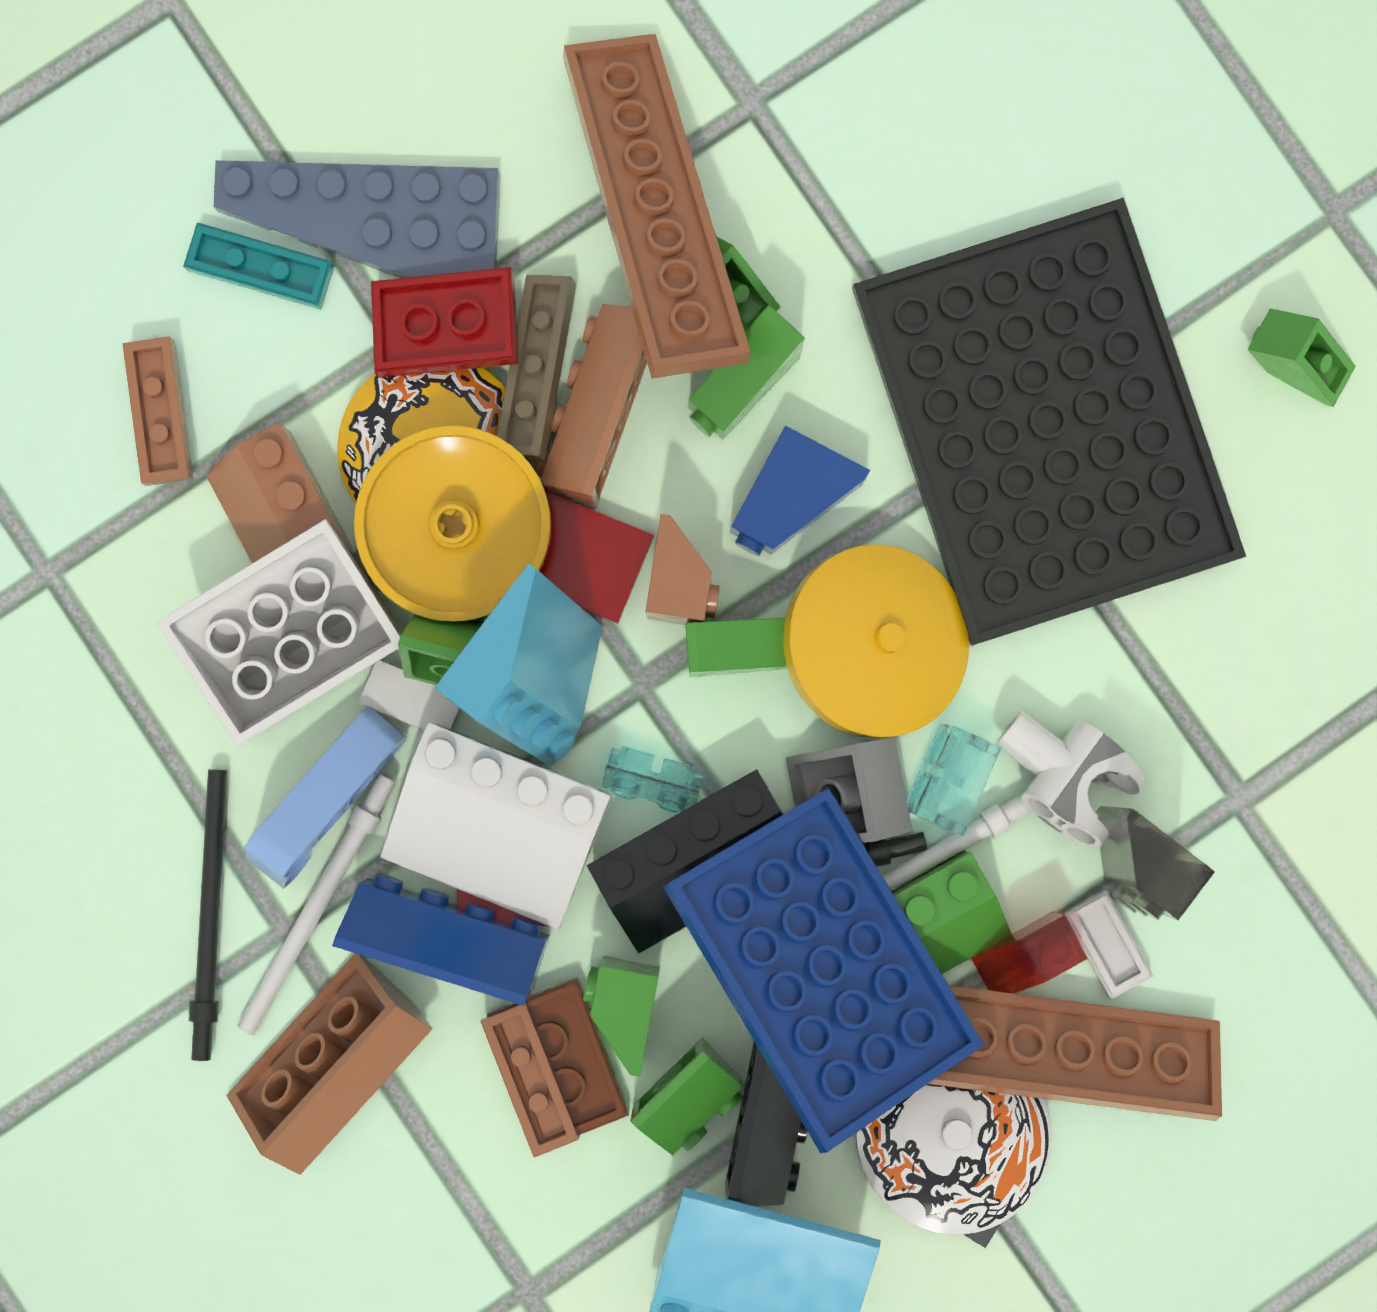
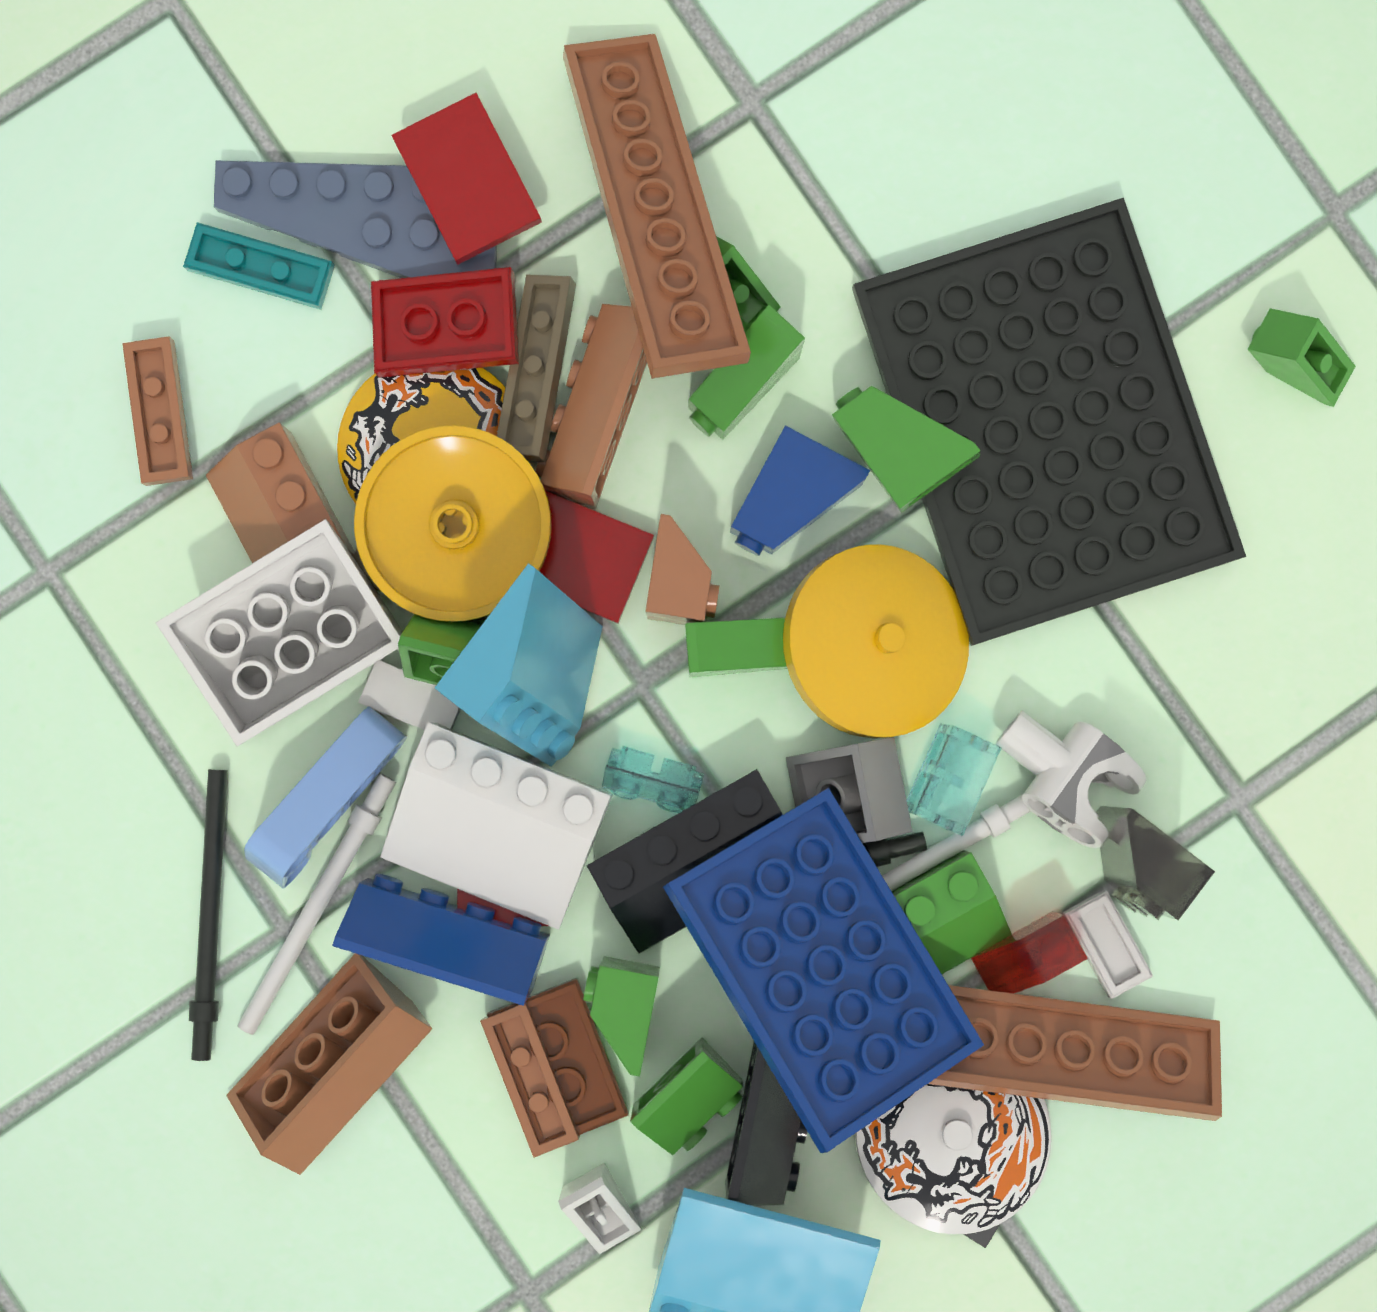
none -> red tile [391,93,542,265]
none -> white slope [558,1163,641,1254]
none -> bright green slope [832,386,981,513]

